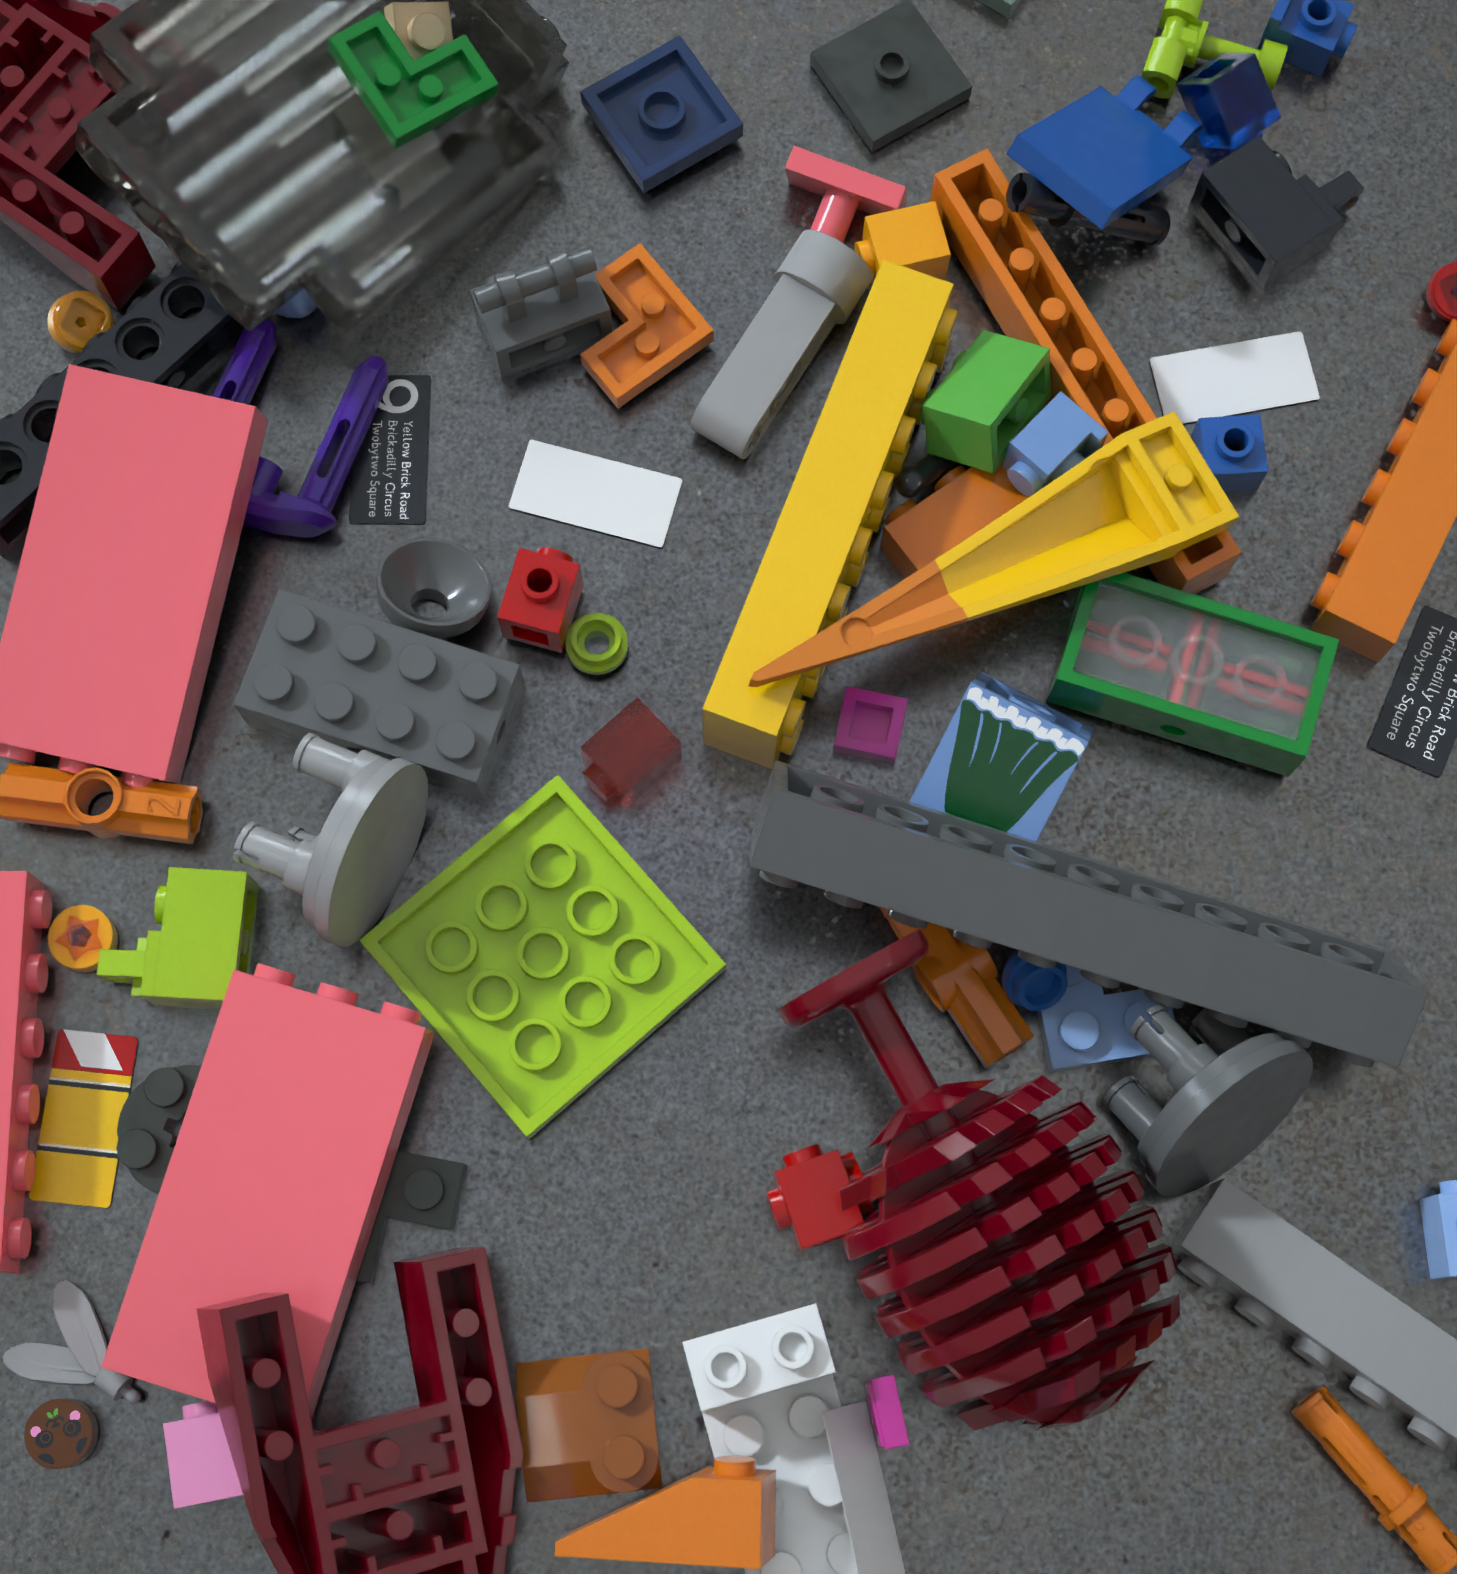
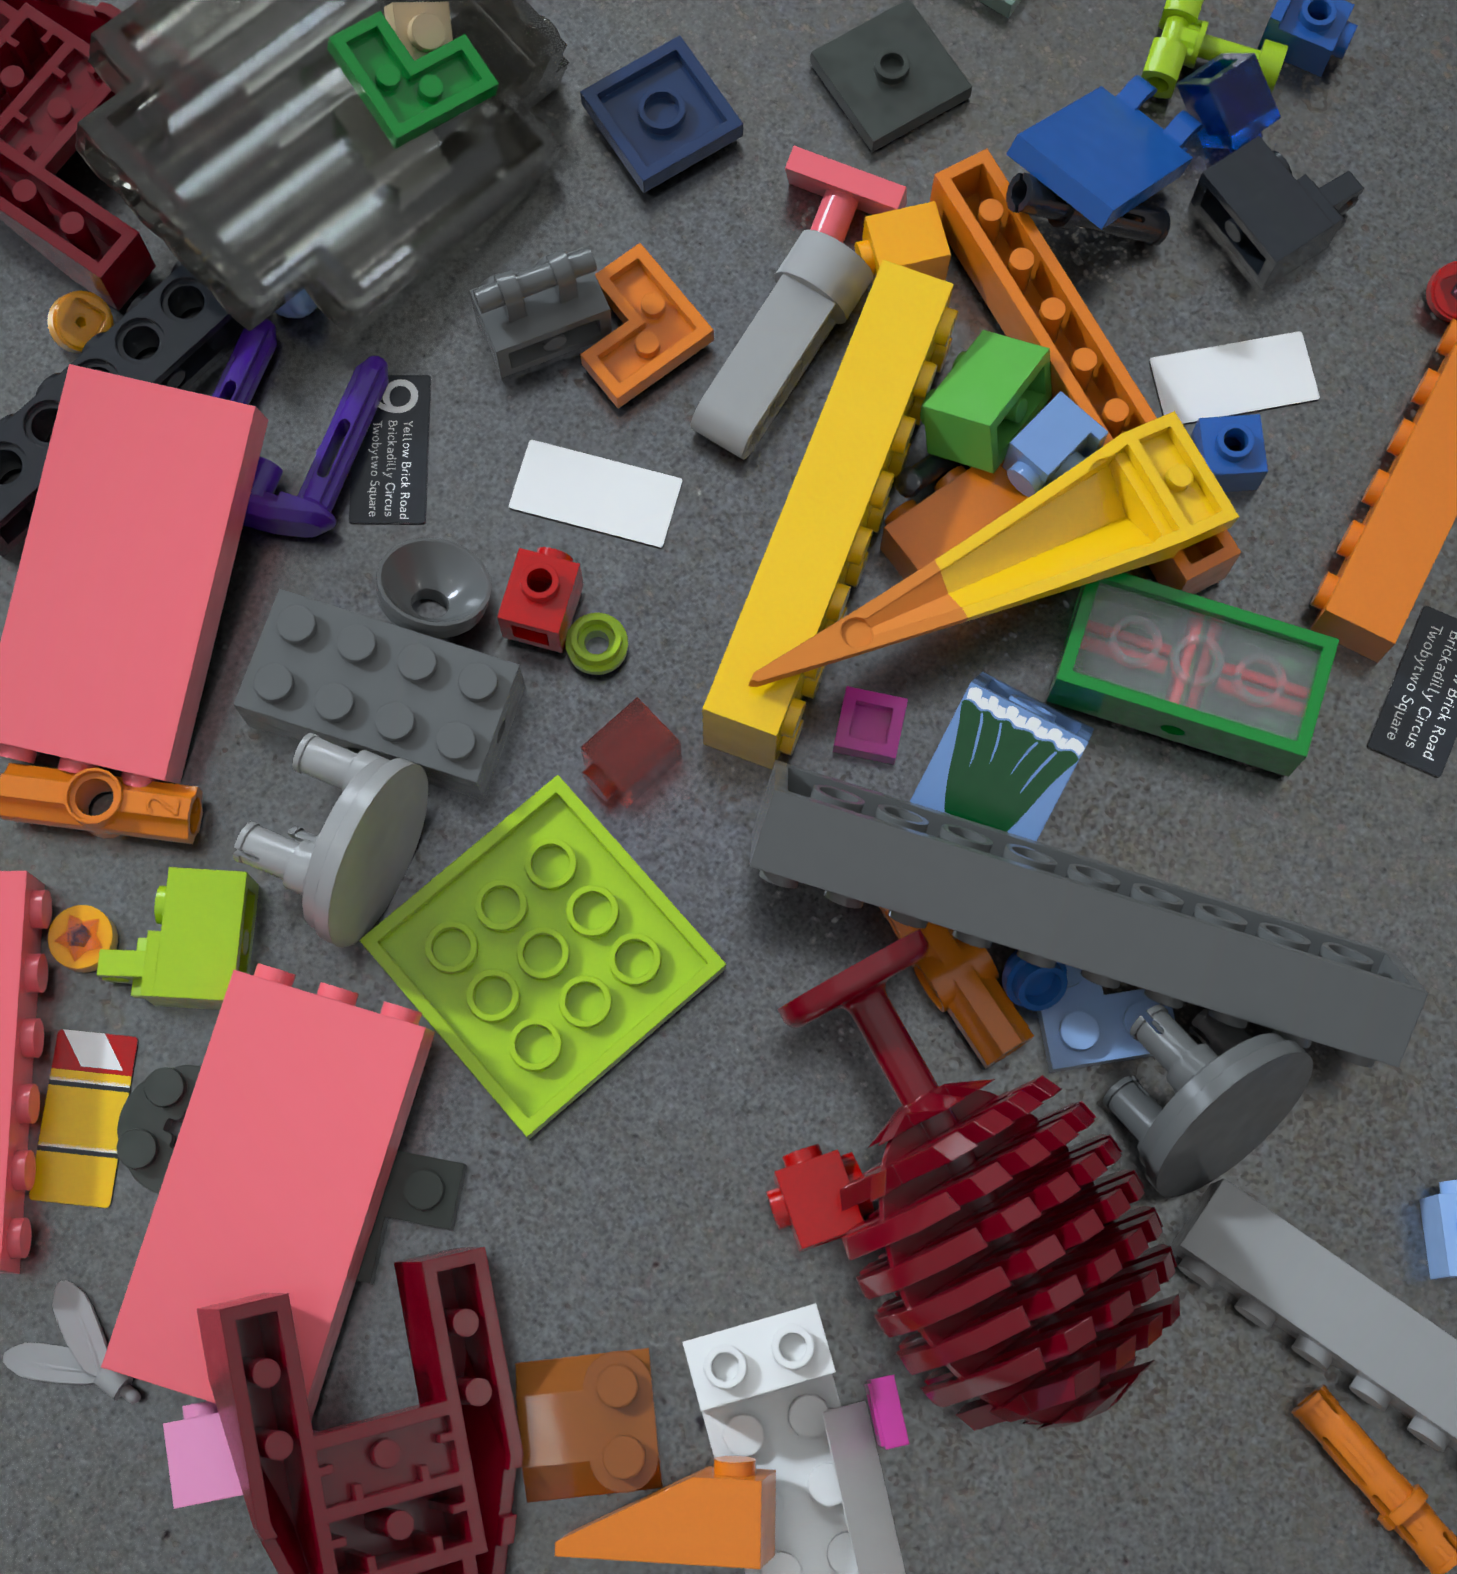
reddish brown tile [24,1399,99,1469] -> none

